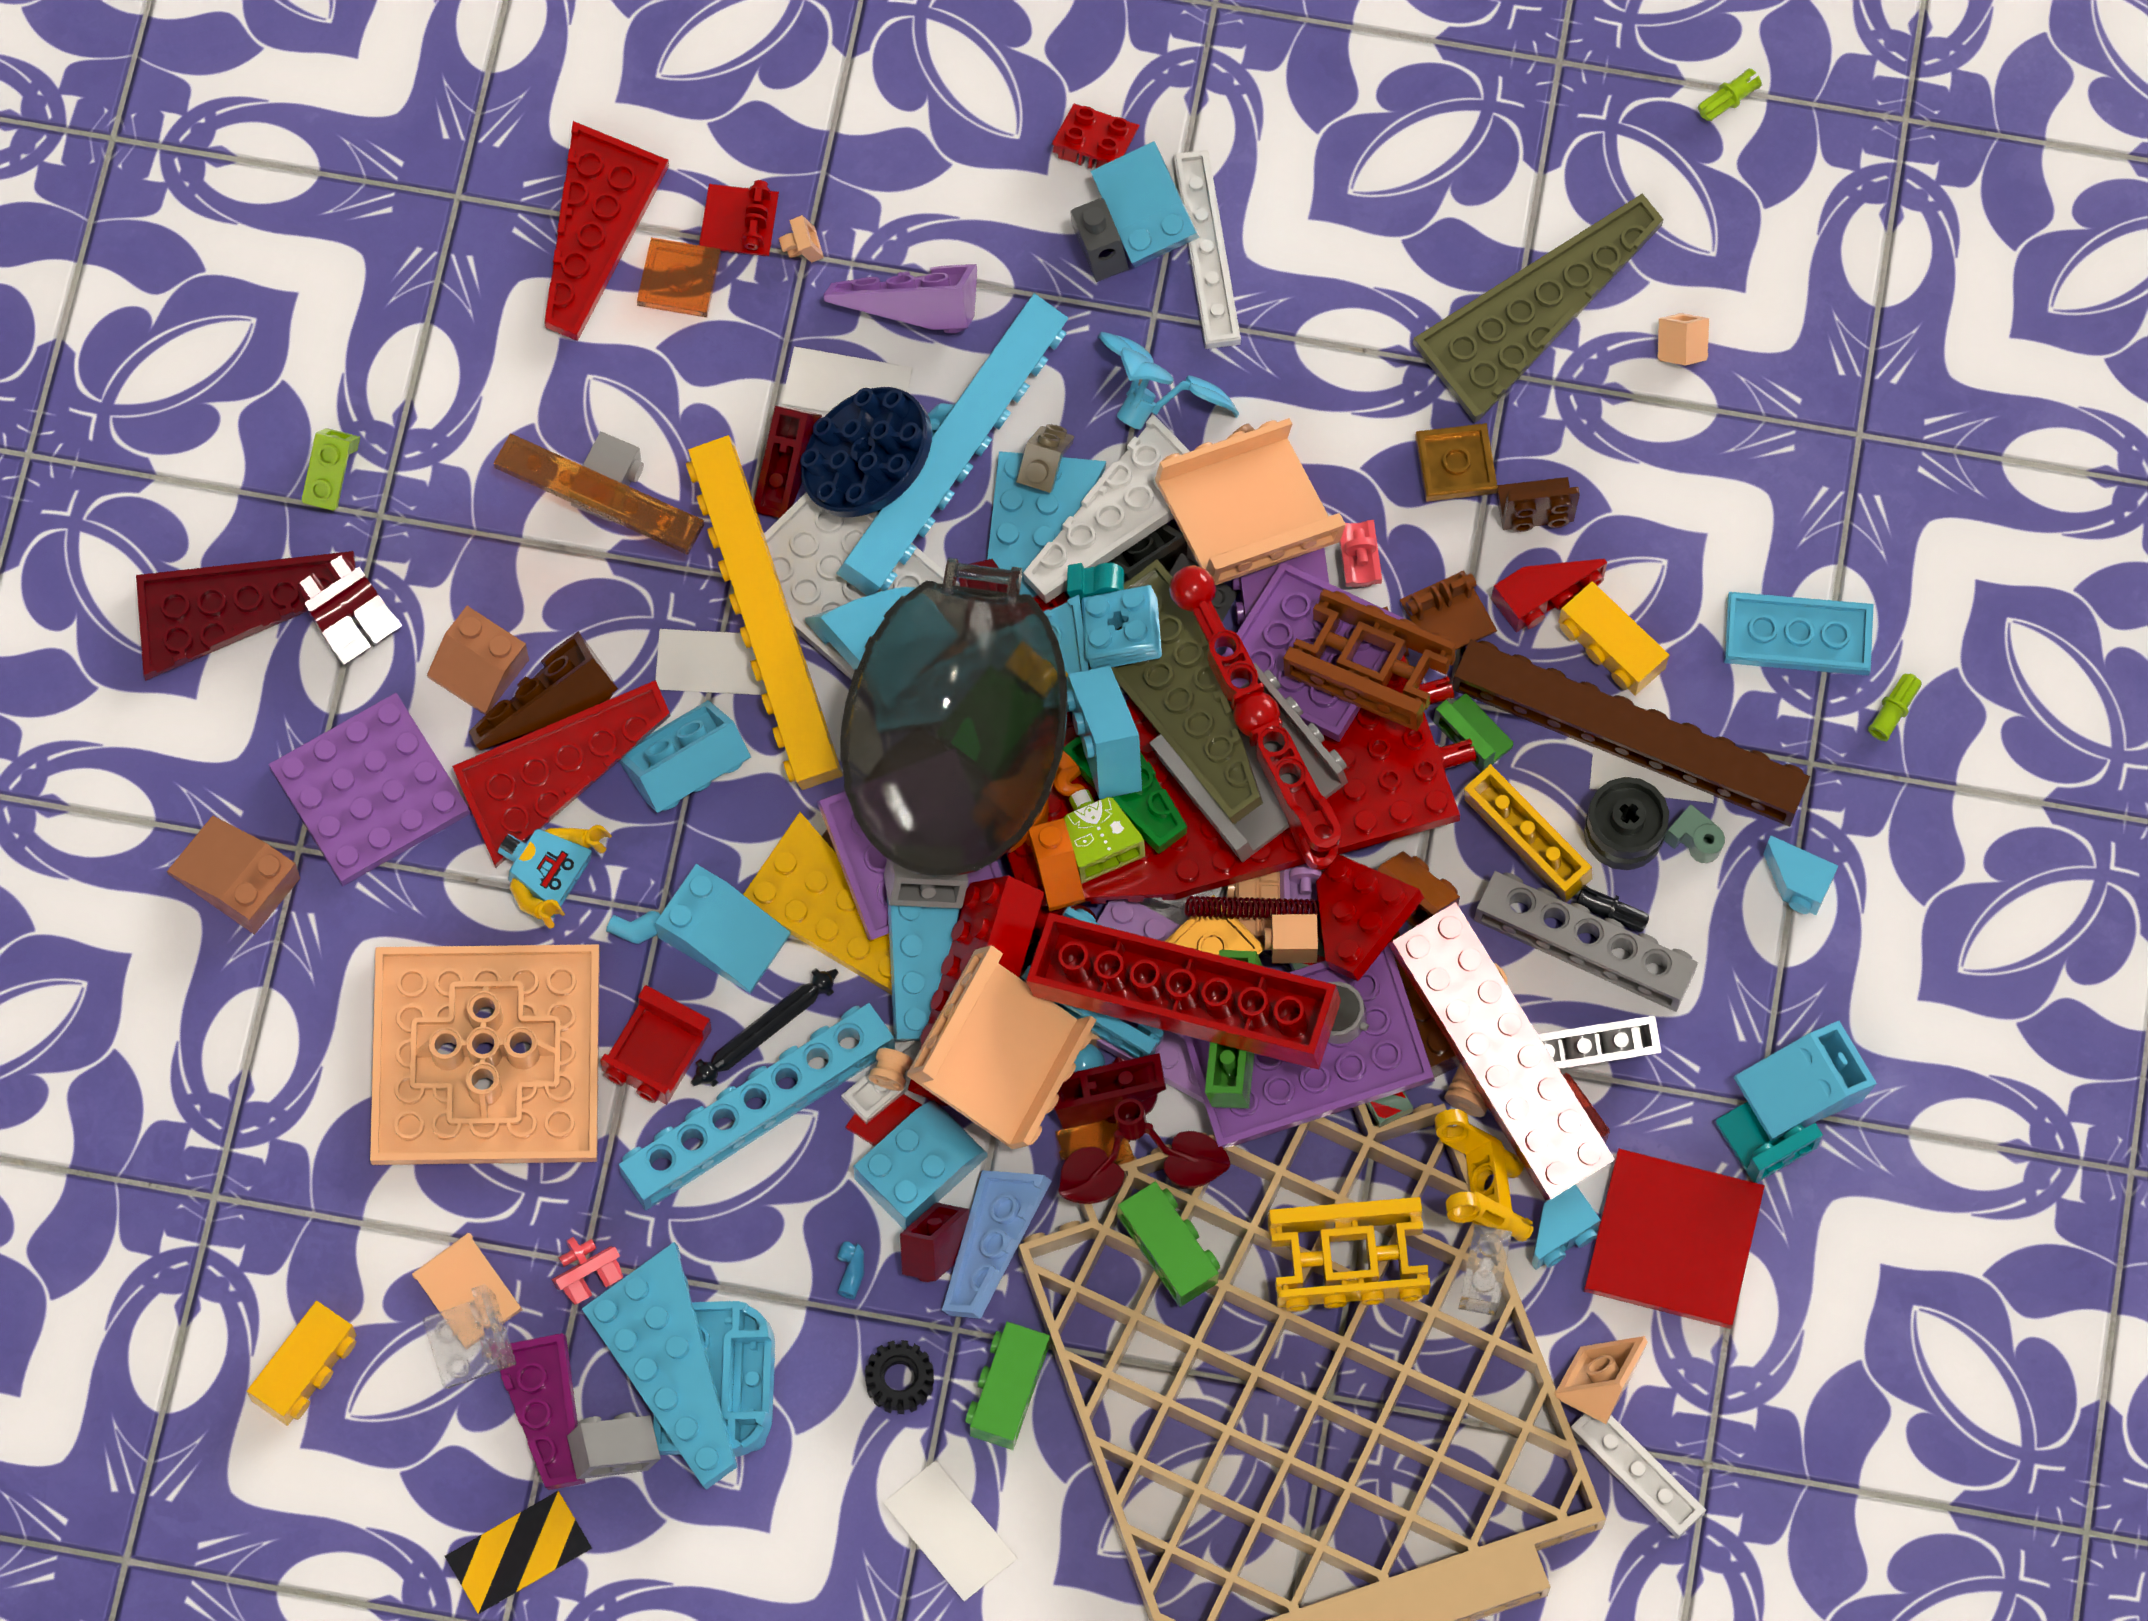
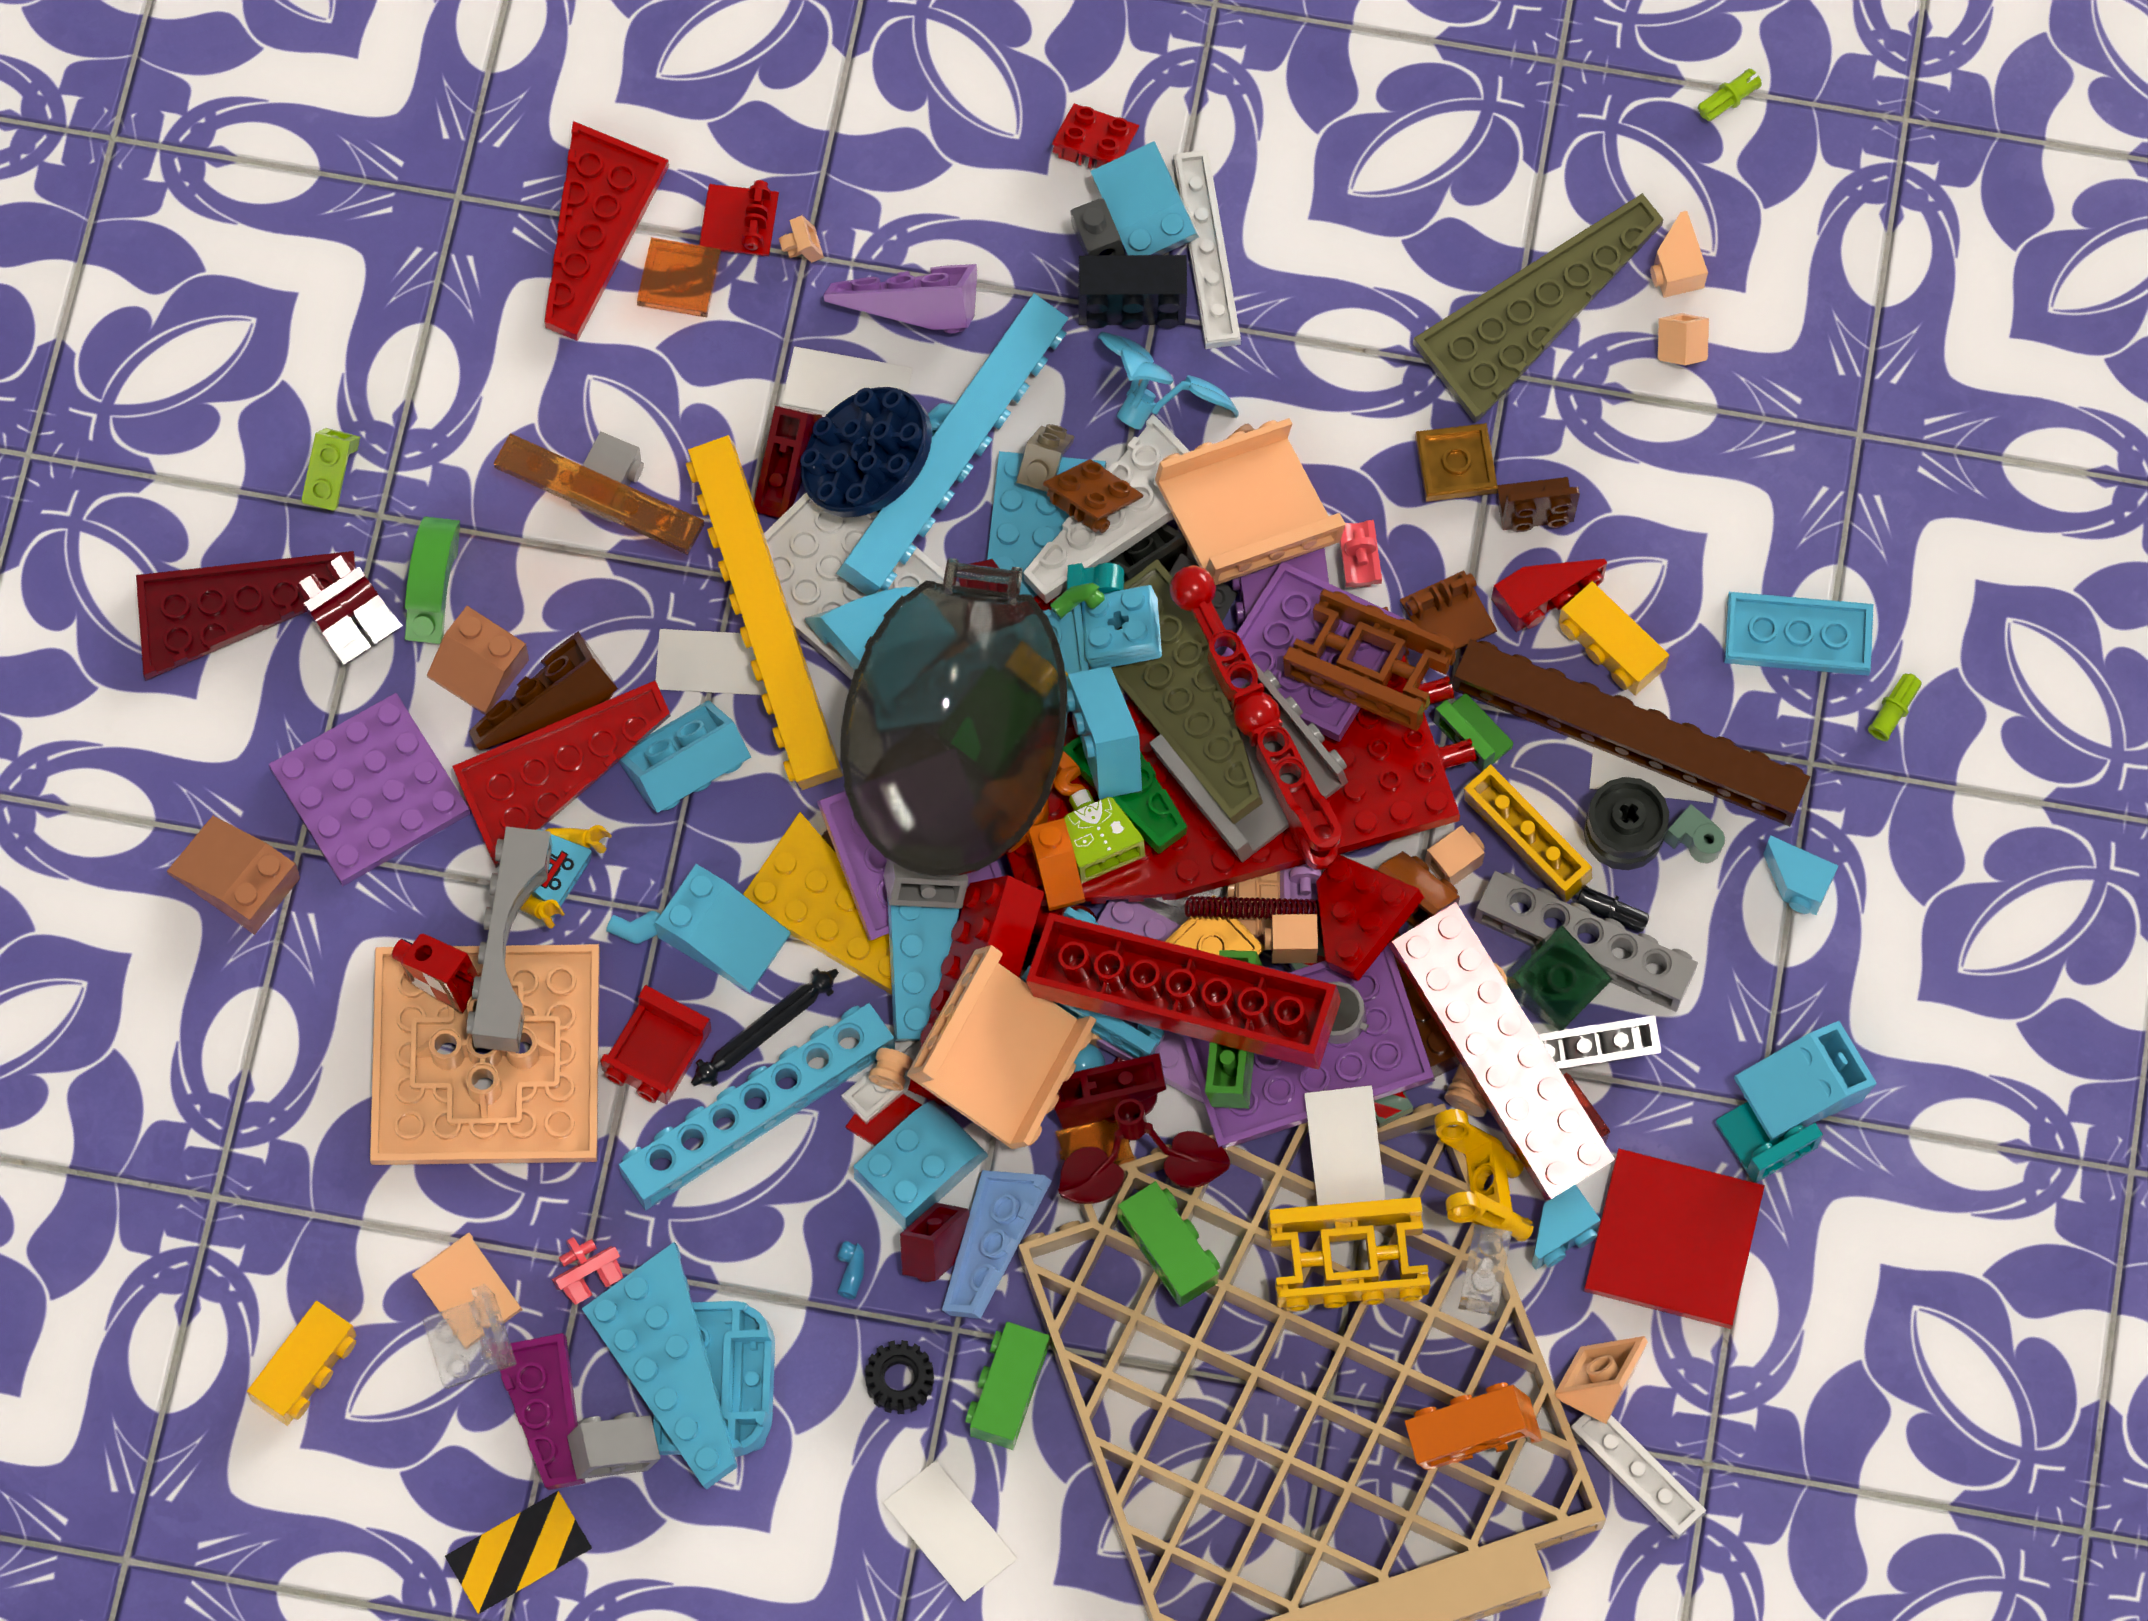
none -> red torso [392,933,479,1014]
none -> bright green arch [405,516,460,644]
none -> light grey arch [467,827,552,1053]
none -> dark orange hinge [1043,459,1144,533]
none -> bright green arm [1049,583,1105,619]
none -> black brick [1078,255,1187,329]
none -> white sticker [1304,1085,1386,1205]
none -> orange wedge [1405,1382,1543,1470]
none -> light nougat brick [1425,825,1485,886]
none -> clear green slope [1505,925,1613,1031]
none -> light nougat slope [1650,211,1708,298]

